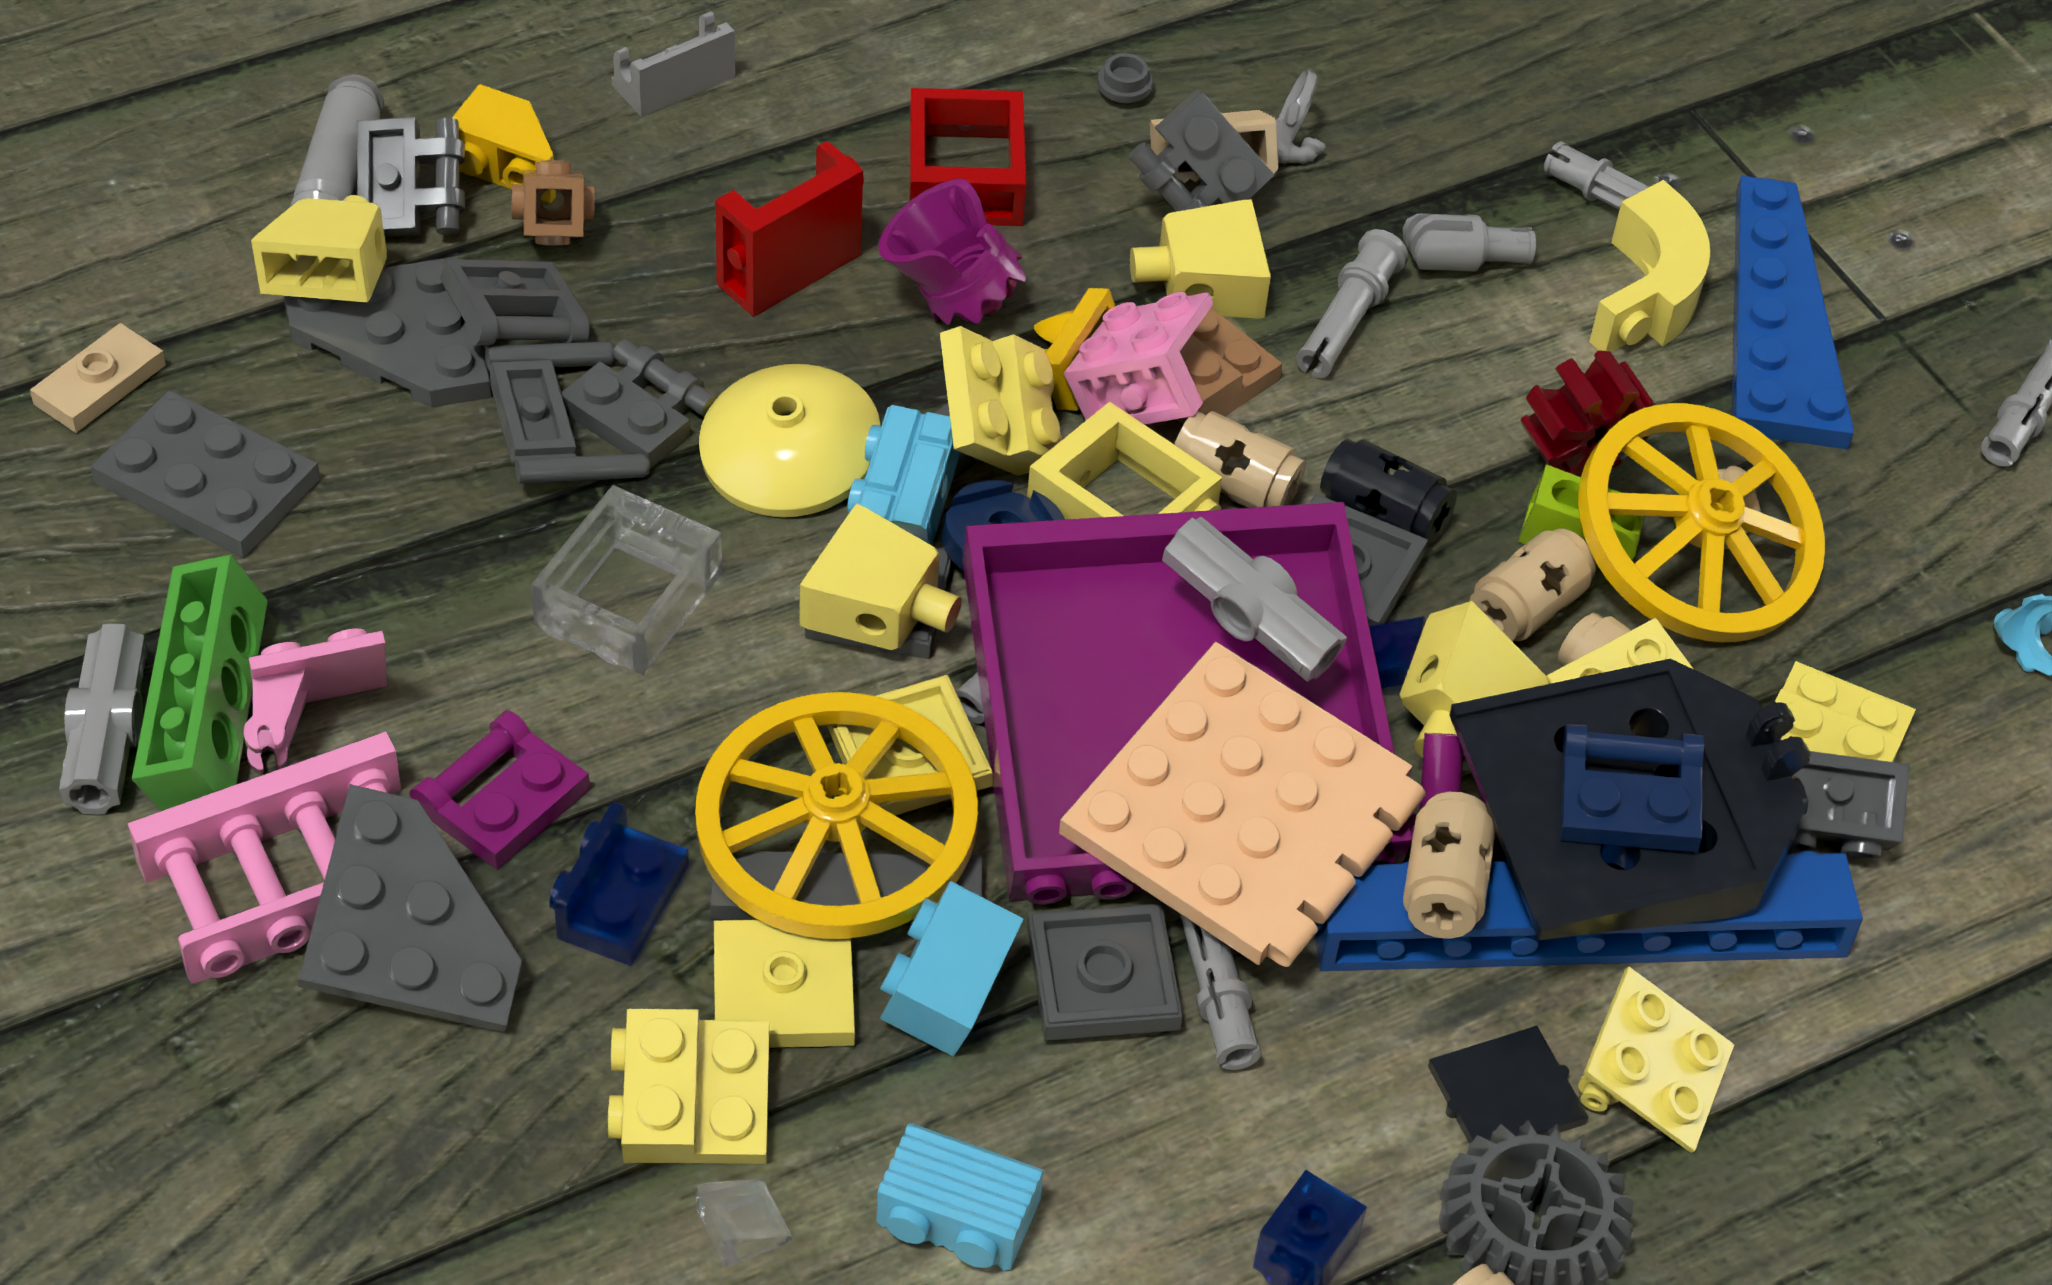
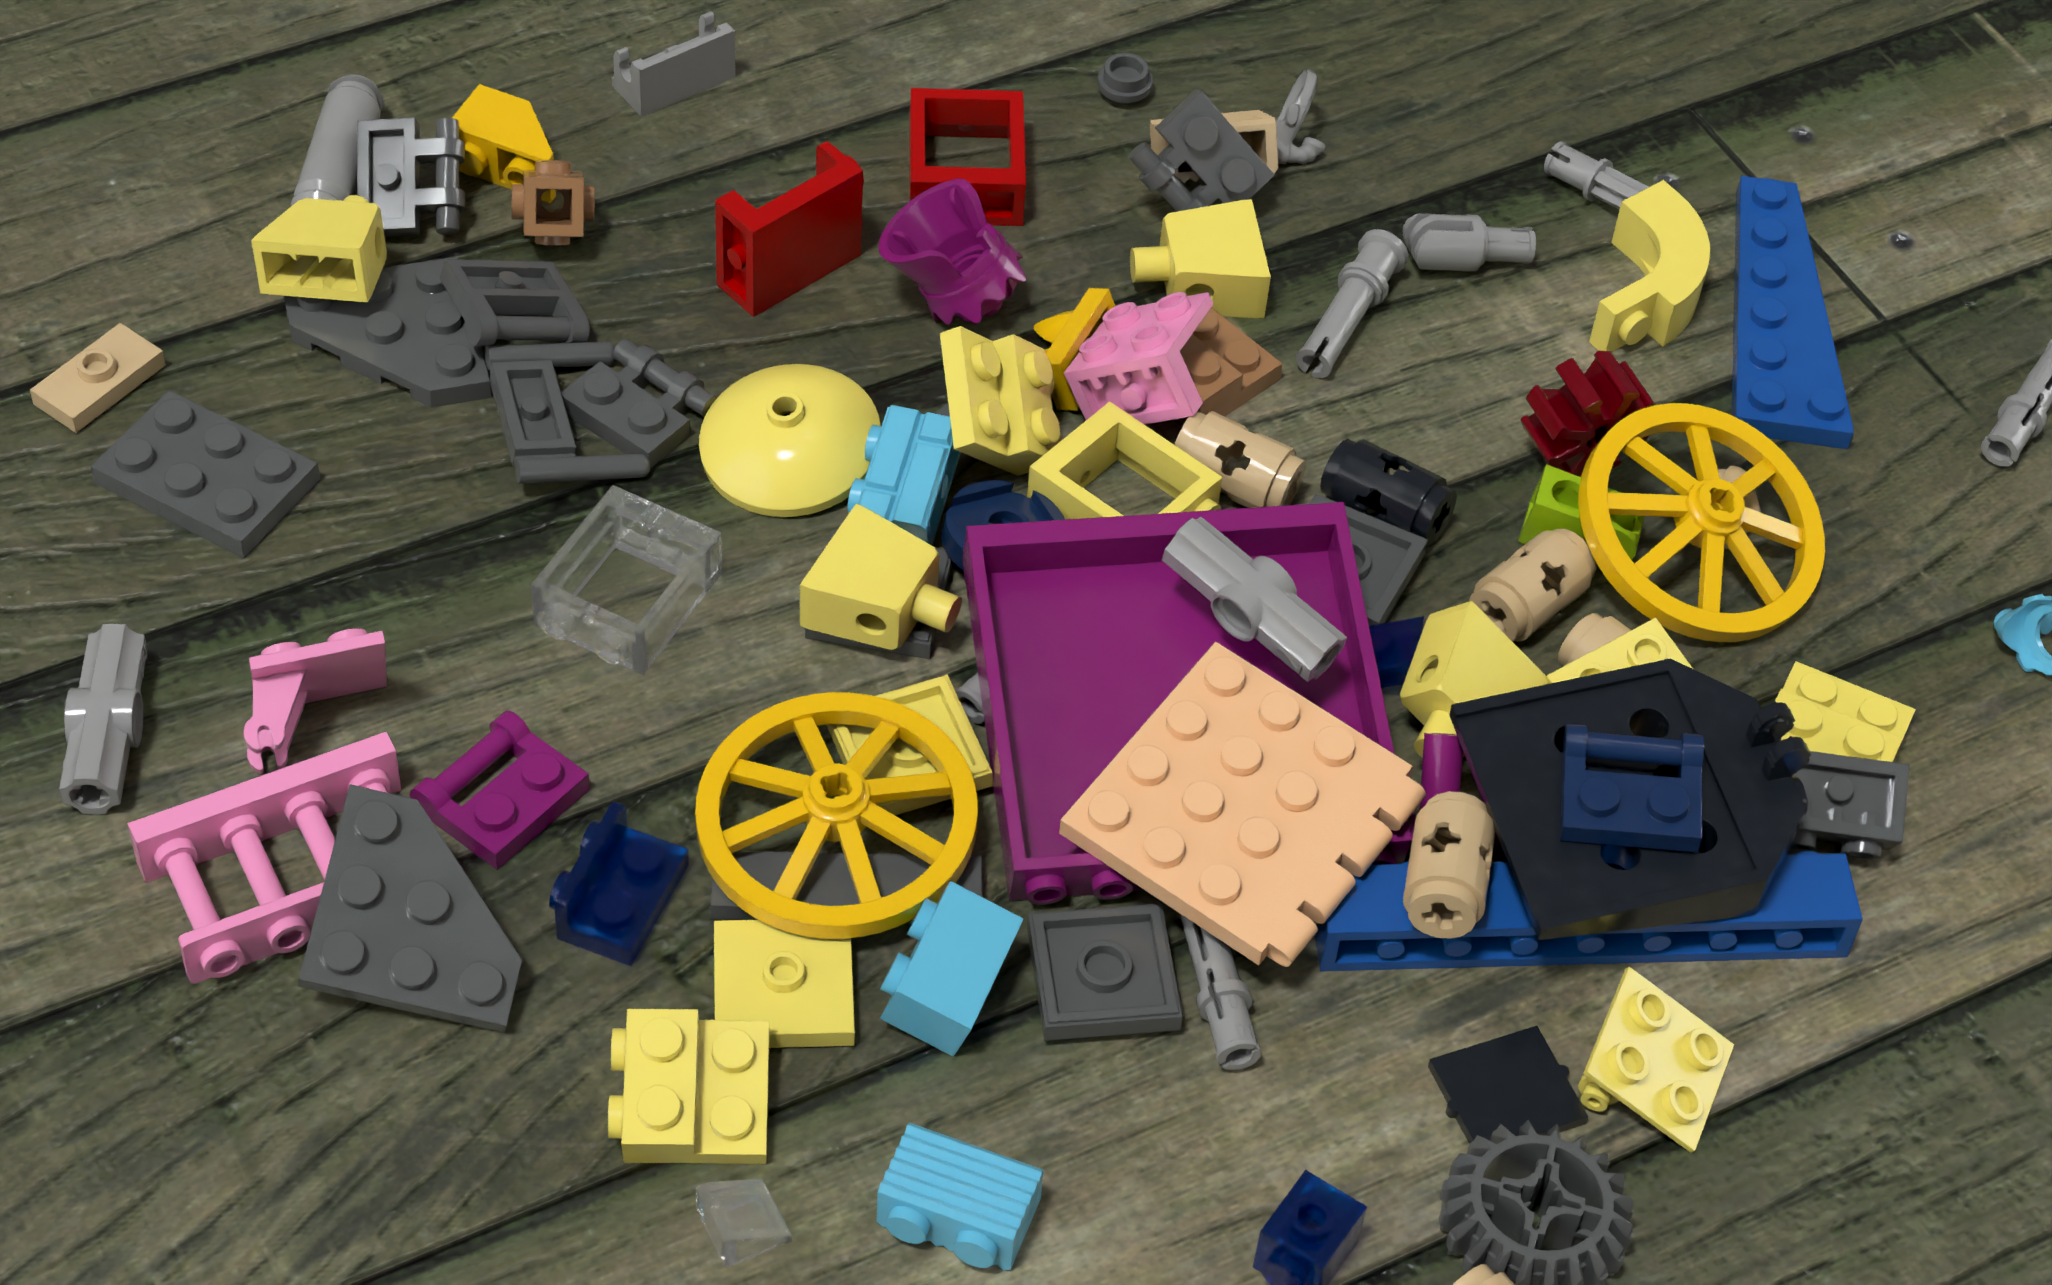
bright green brick [132,554,268,811] -> none

